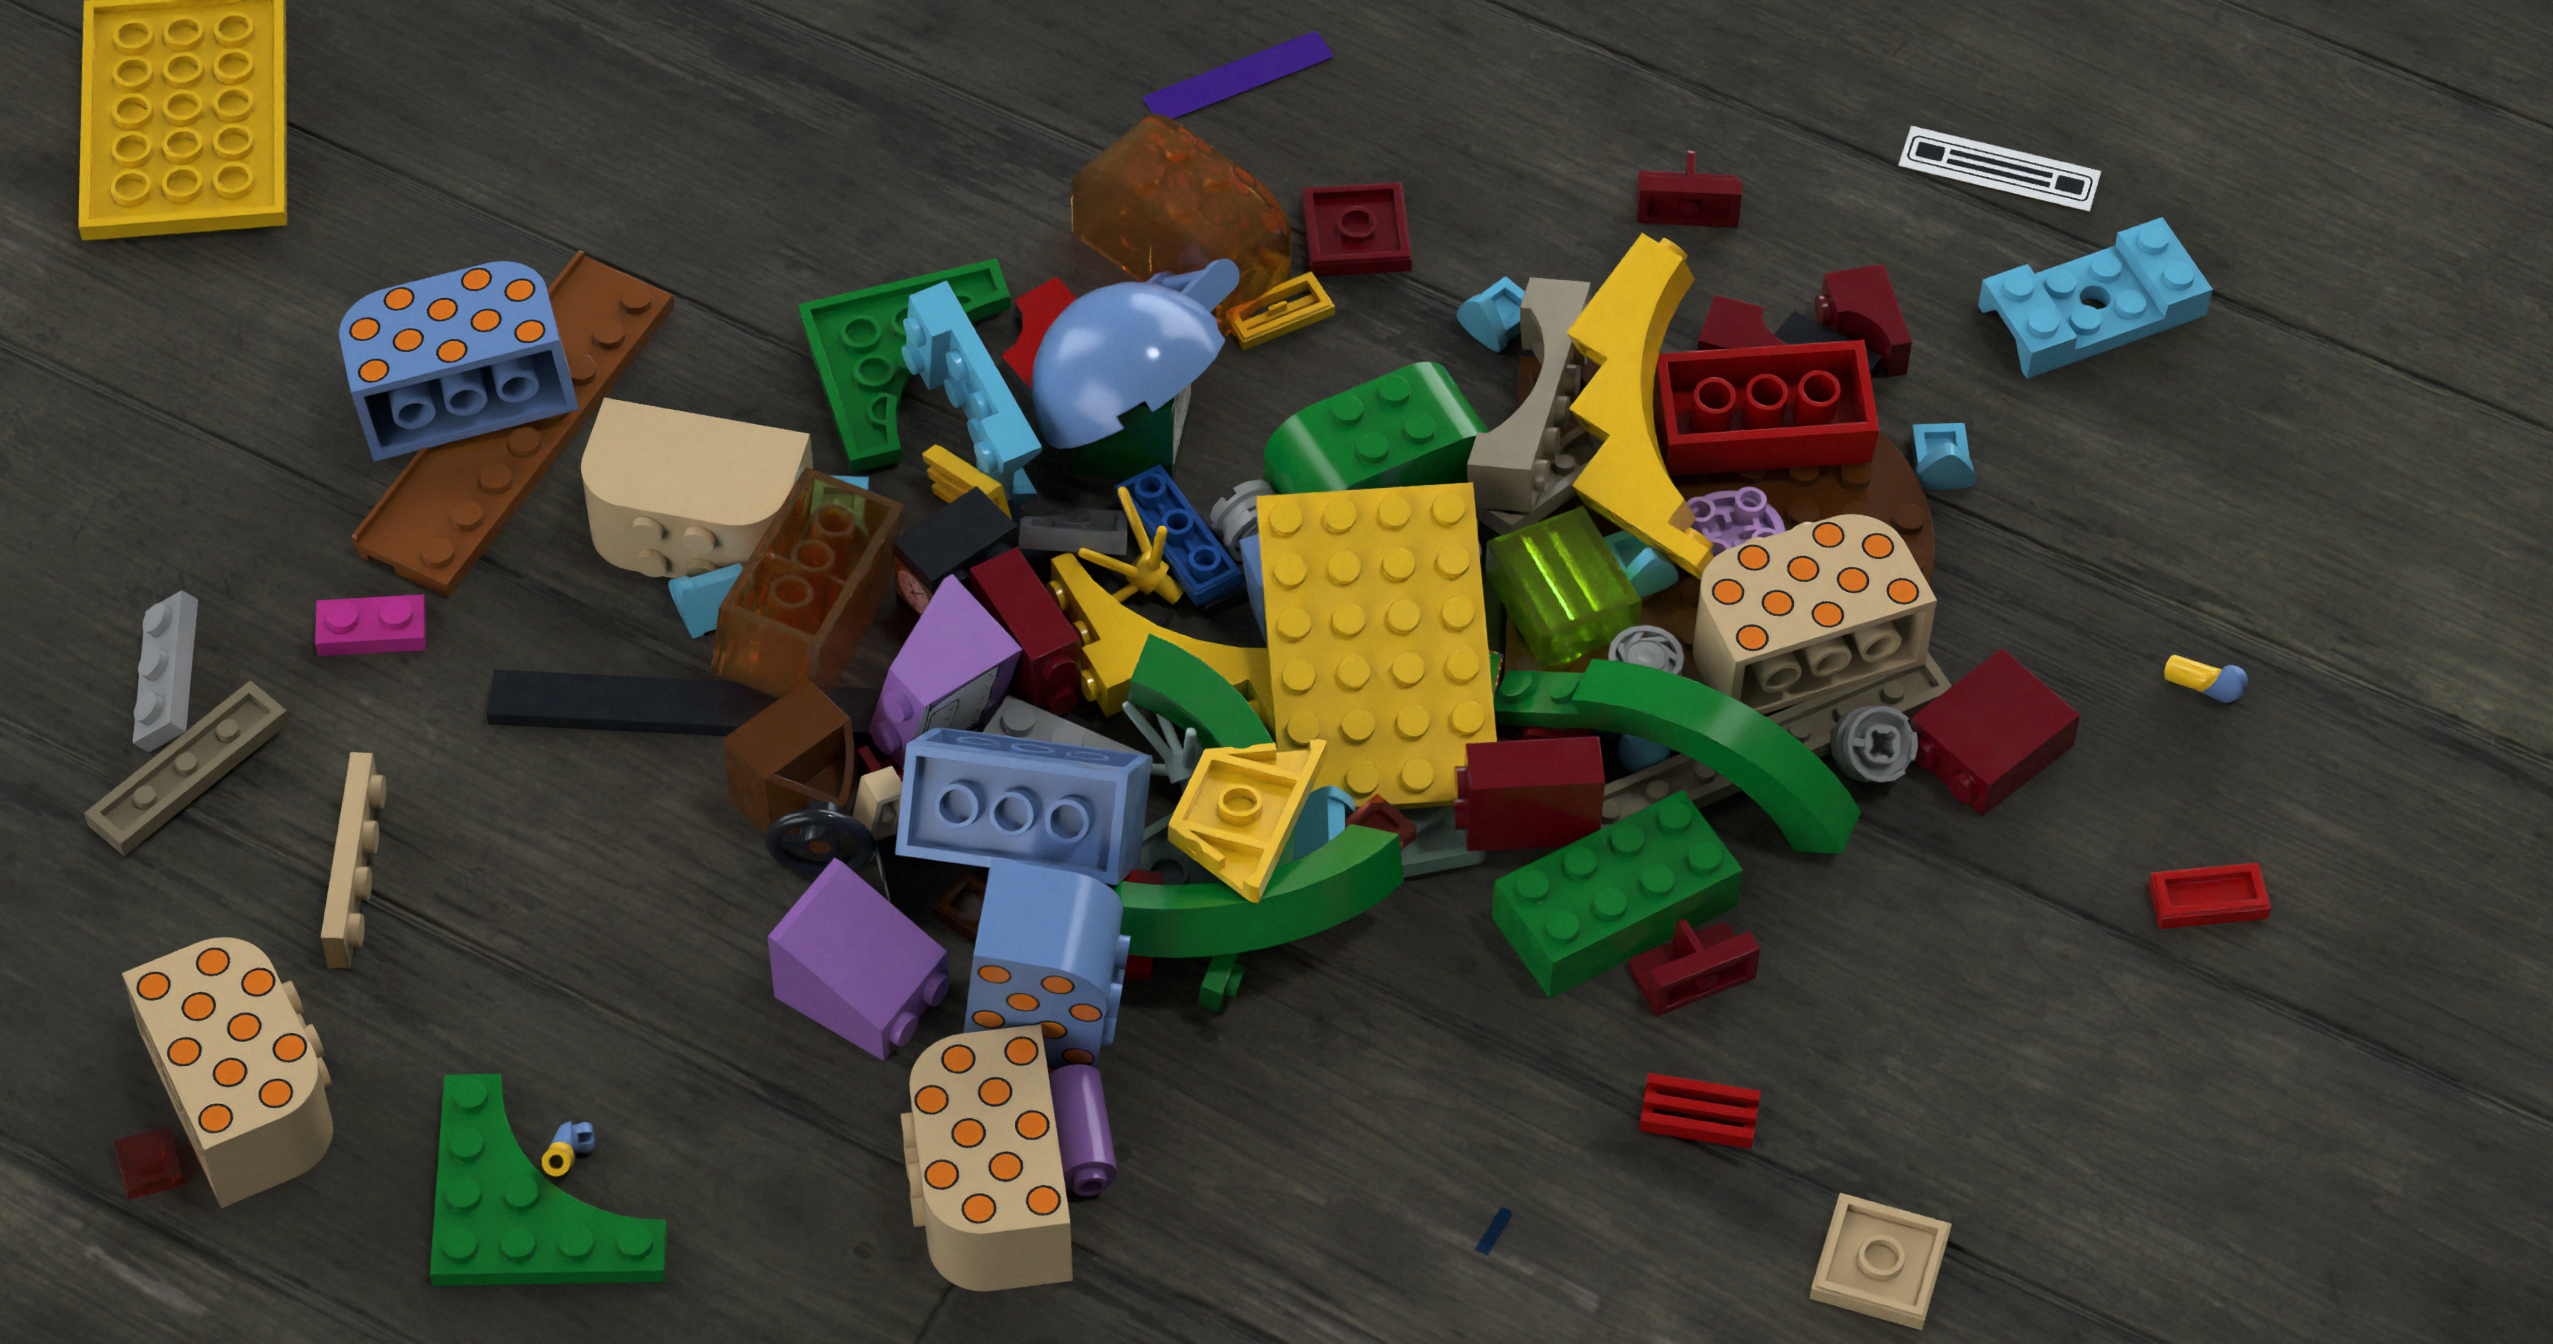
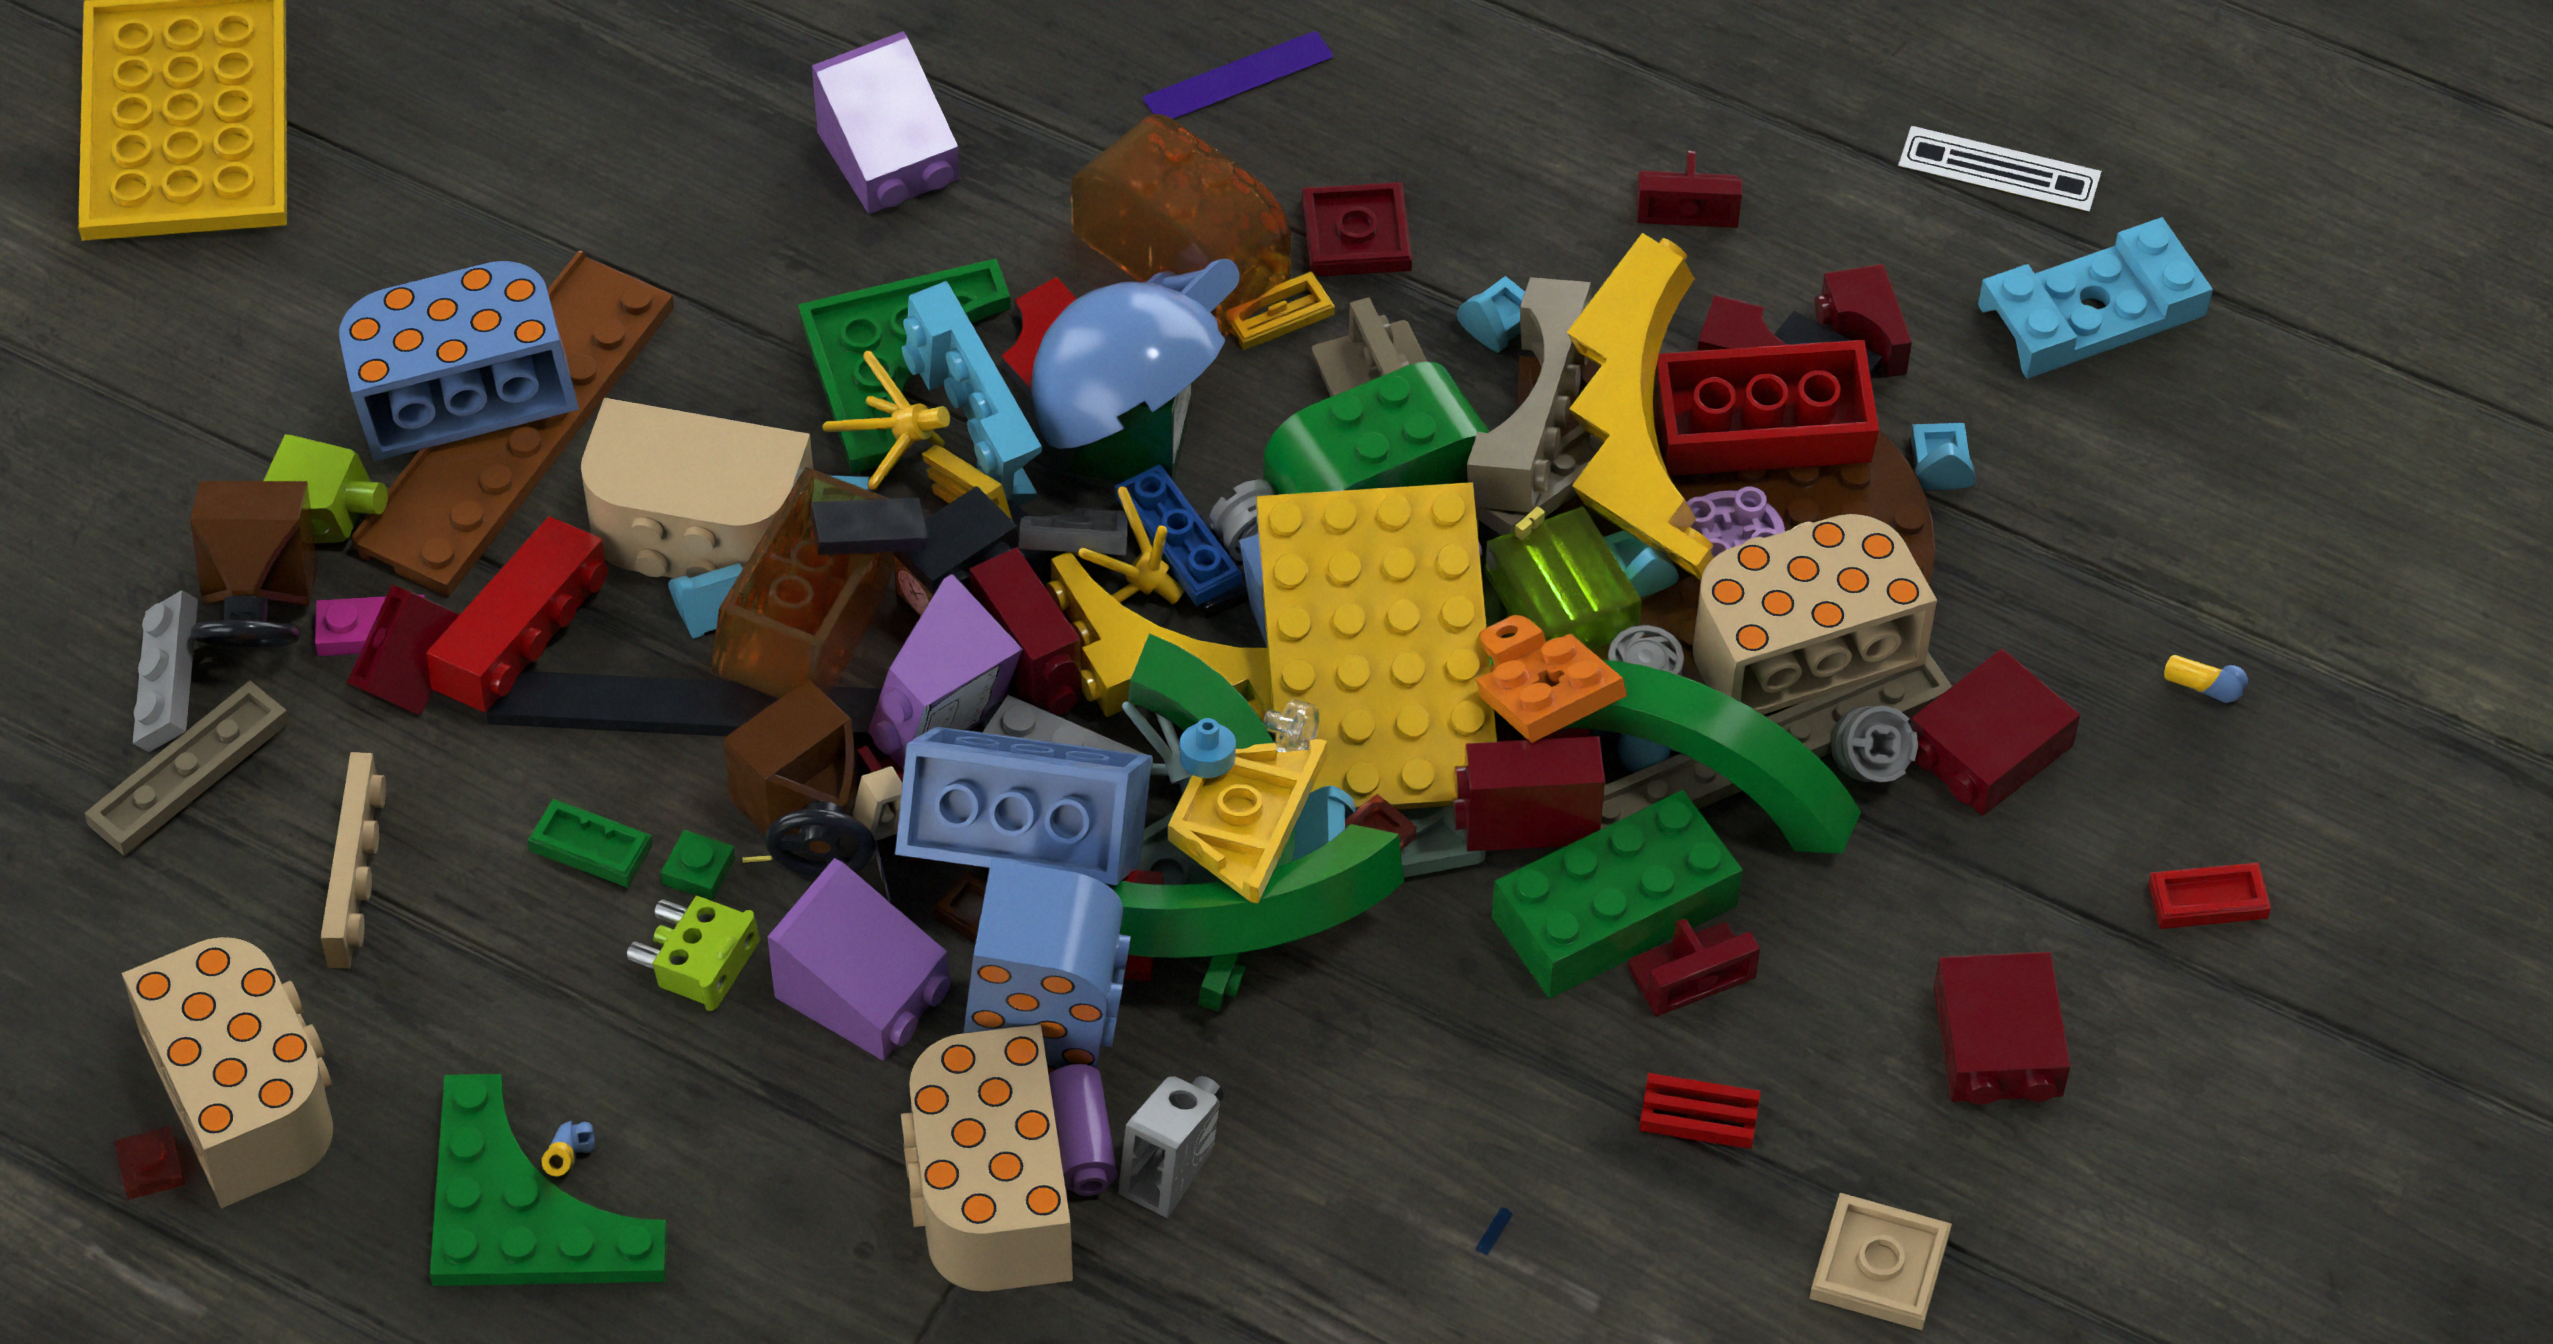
none -> reddish brown piece [190,481,318,647]
none -> lime torso [263,435,388,543]
none -> dark red panel [346,585,460,714]
none -> red brick [426,516,608,713]
none -> green plate [527,799,653,888]
none -> lime piece [627,895,760,1011]
none -> green plate [661,830,736,901]
none -> light yellow piece [742,855,773,863]
none -> black tile [810,498,928,555]
none -> slope [812,31,960,214]
none -> yellow plant [822,351,950,490]
none -> light grey torso [1118,1076,1224,1218]
none -> dark azure tile [1180,718,1236,778]
none -> clear tile [1263,699,1319,752]
none -> dark tan bracket [1311,297,1427,397]
none -> orange plate [1476,615,1627,743]
none -> light yellow piece [1515,506,1545,540]
none -> dark red brick [1933,952,2071,1105]

